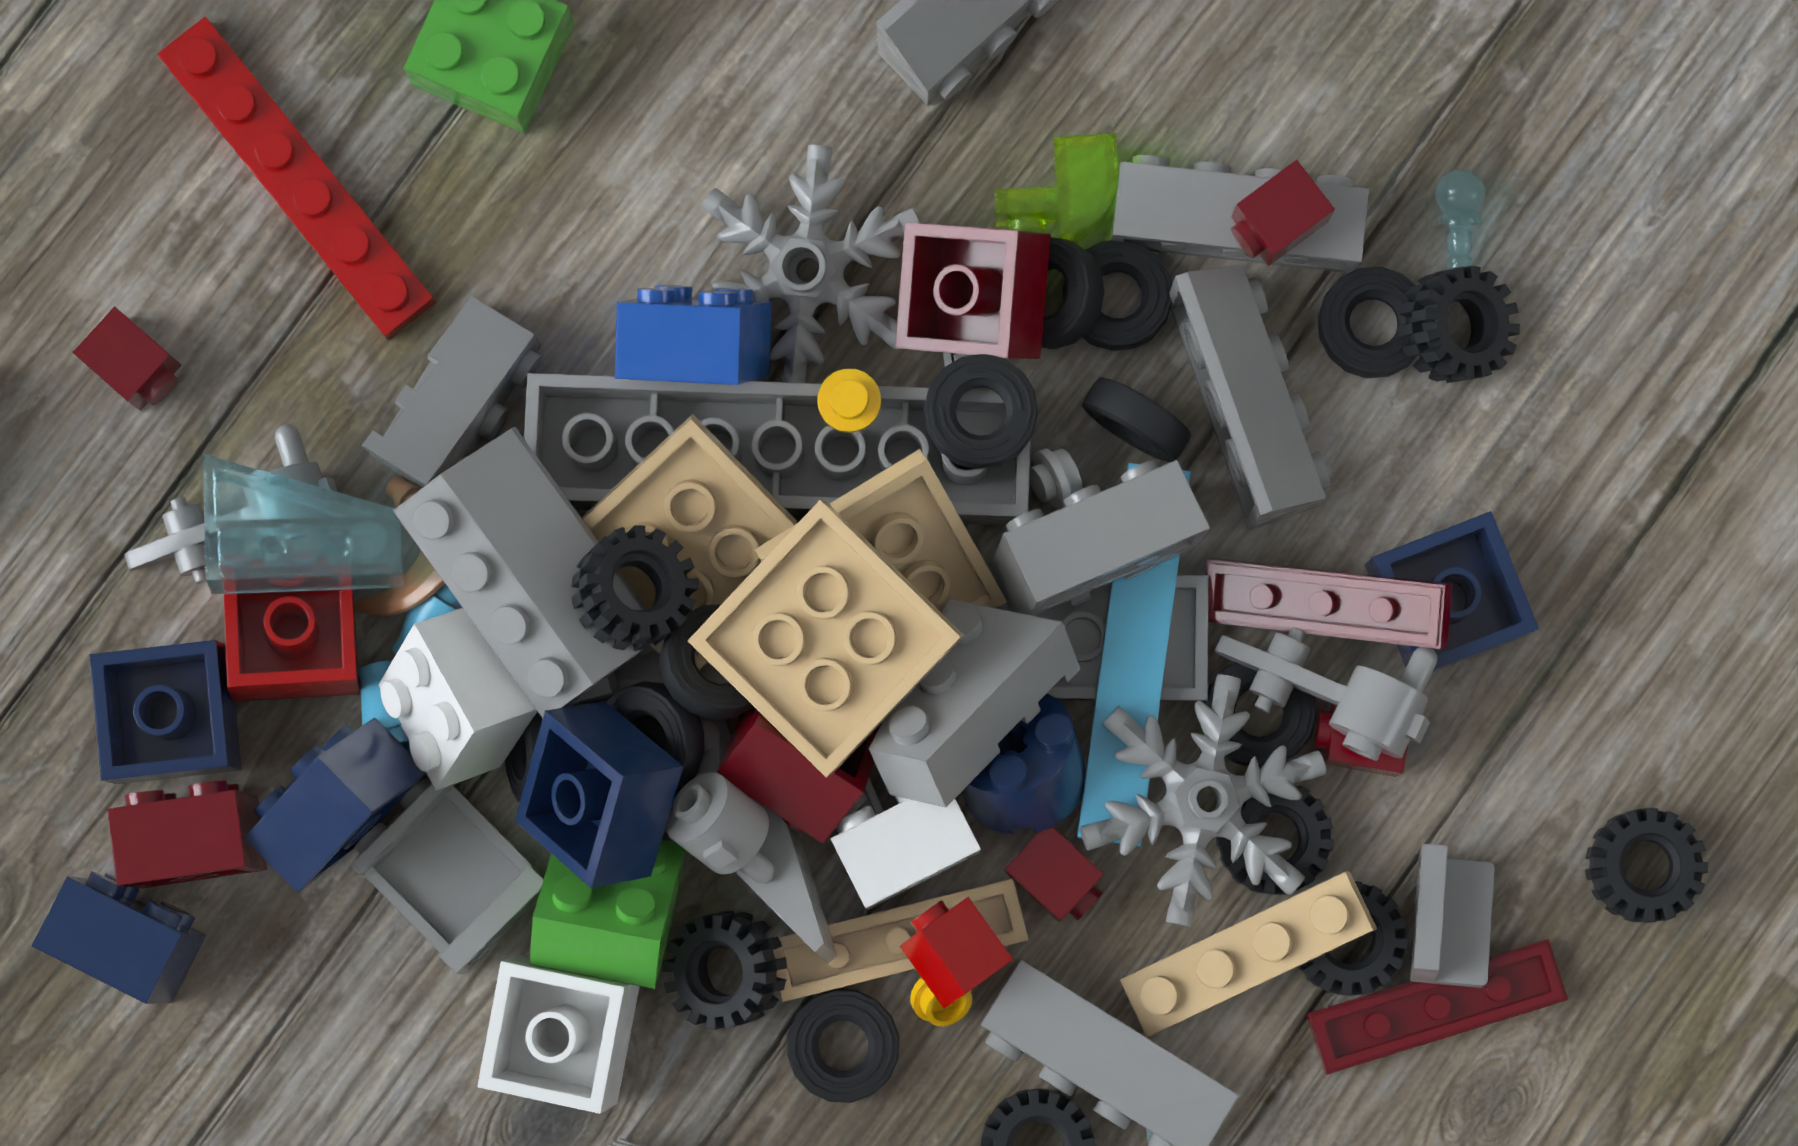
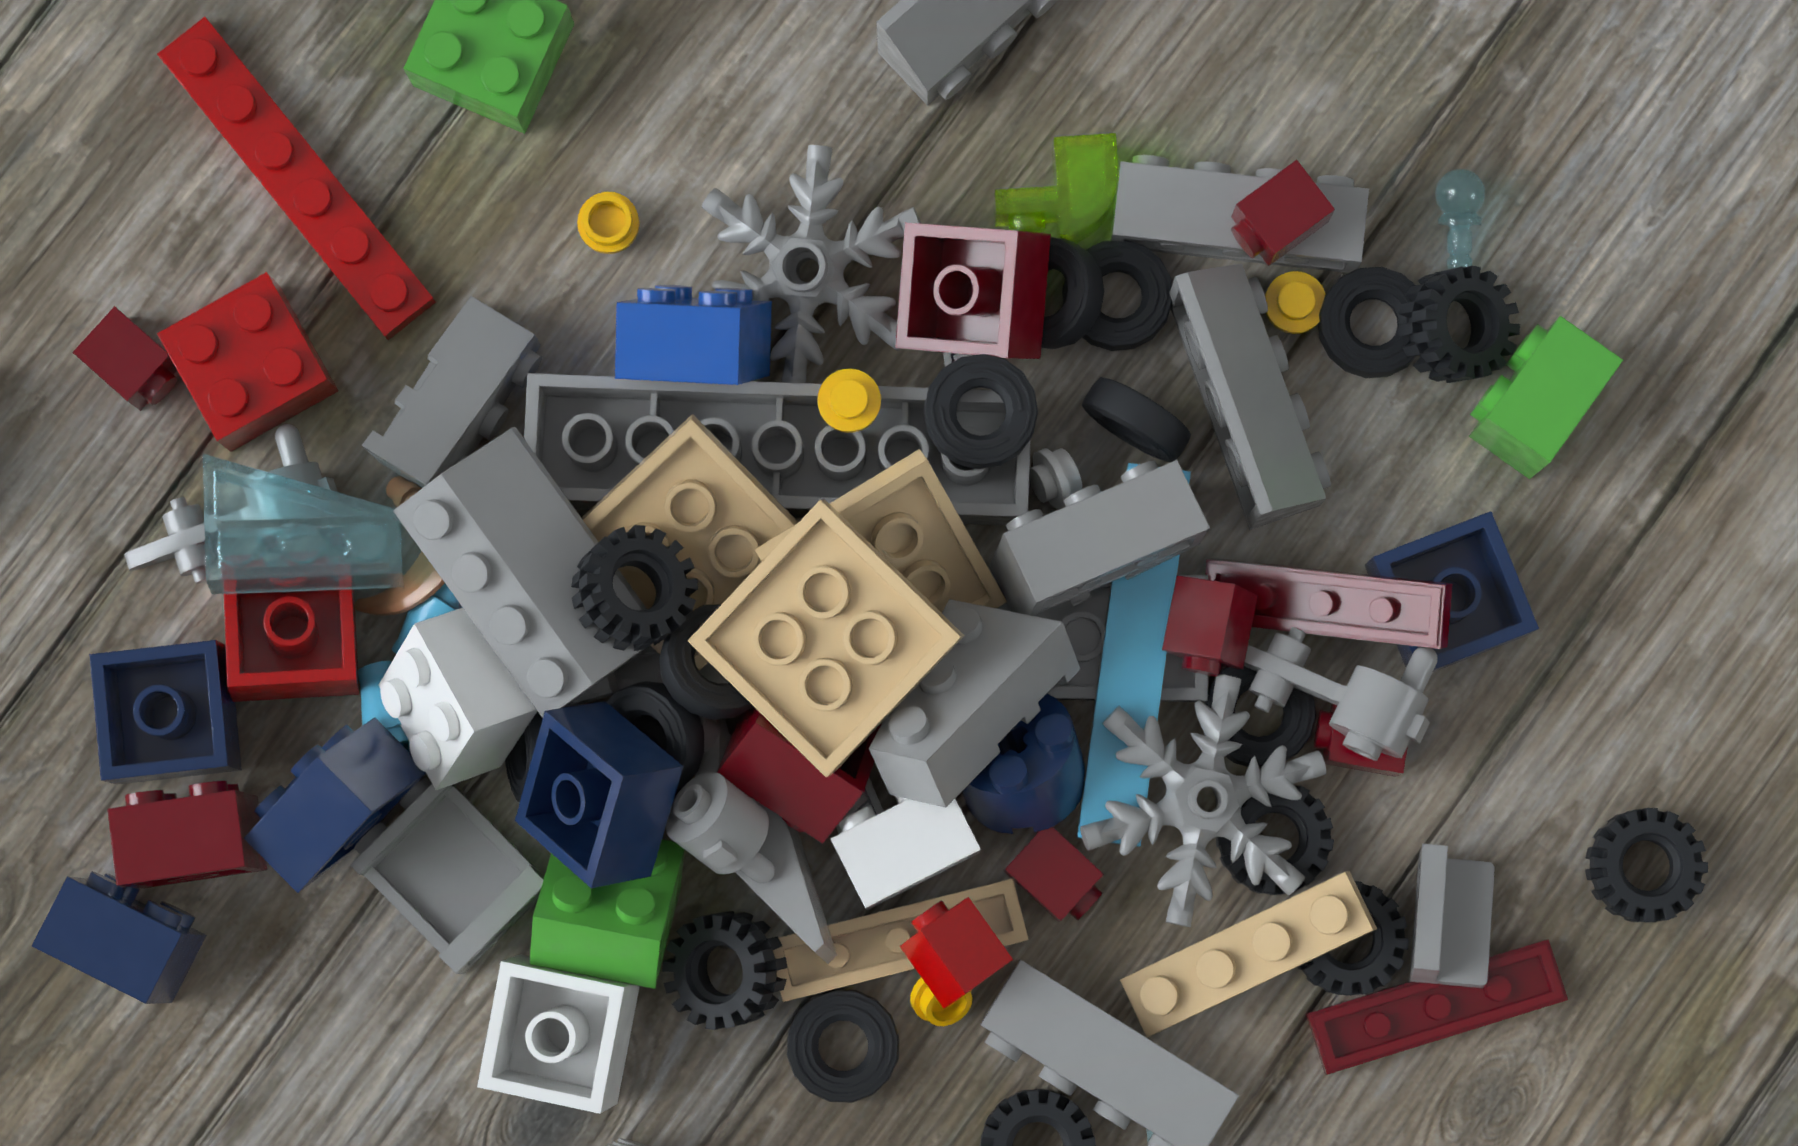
none -> red brick [157,272,339,452]
none -> yellow plate [577,192,640,254]
none -> dark red brick [1162,575,1258,676]
none -> yellow plate [1265,271,1326,334]
none -> bright green brick [1469,316,1623,479]

